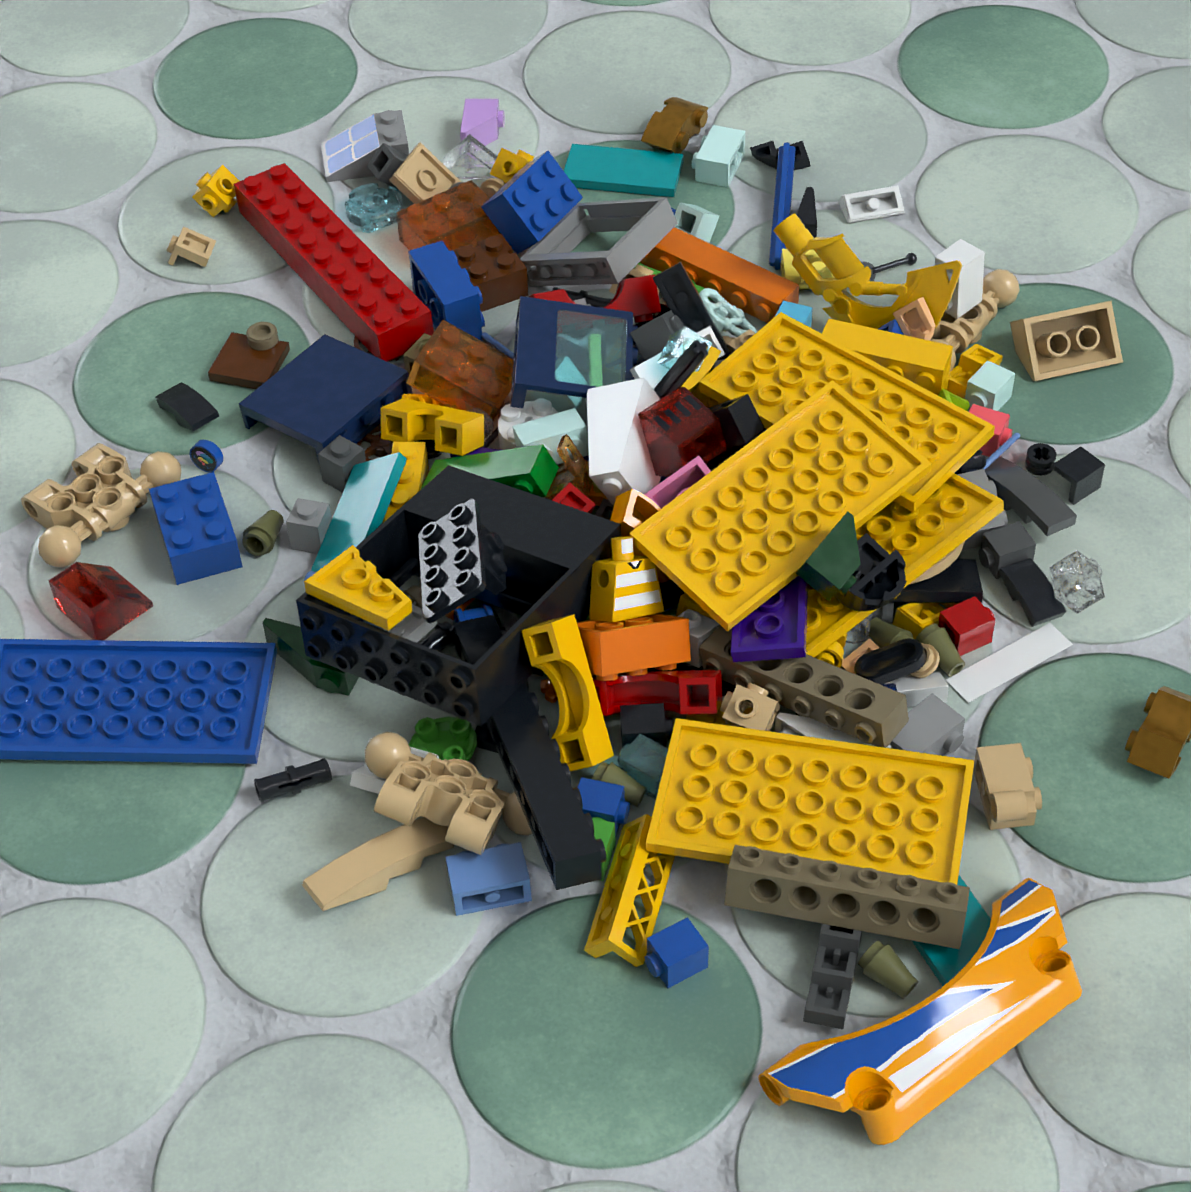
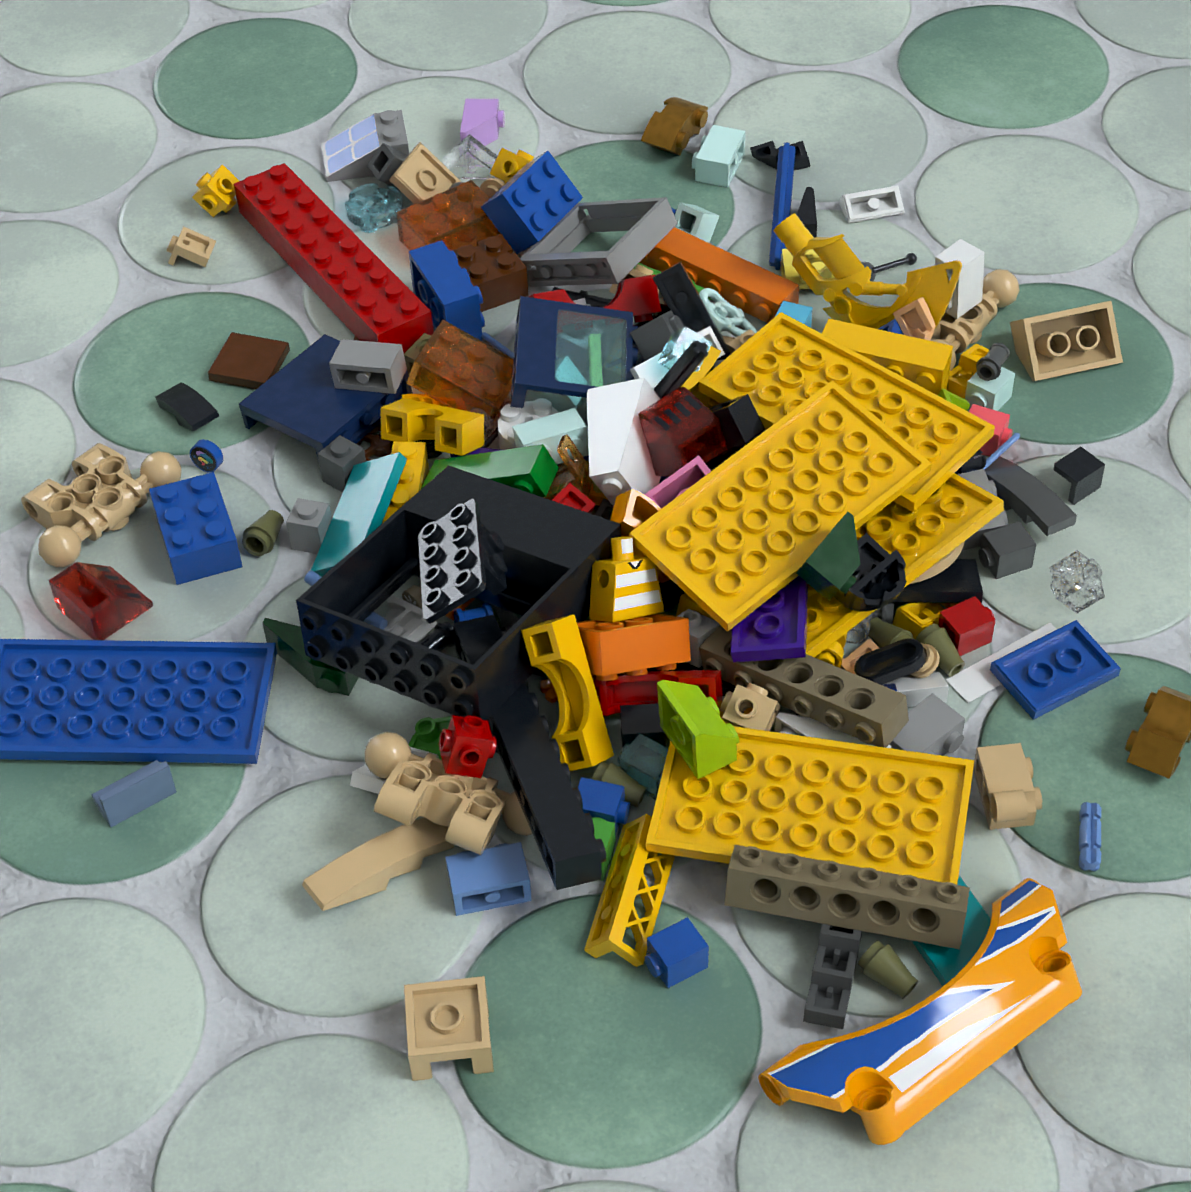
dark tan tile [246,322,279,350] -> none
black pin [254,758,332,802] -> none
yellow wing [304,545,413,631] -> none
teal tile [564,144,683,197] -> none
black slope [999,558,1067,627] -> none
black bush [1025,443,1057,476] -> none
none -> sand blue panel [91,760,177,827]
none -> light grey brick [329,339,407,394]
none -> tan panel [404,976,494,1081]
none -> red brick [439,715,496,779]
none -> lime slope [657,680,739,779]
none -> dark grey pin [976,343,1010,381]
none -> blue tile [990,620,1121,720]
none -> medium blue axle [1079,802,1101,872]

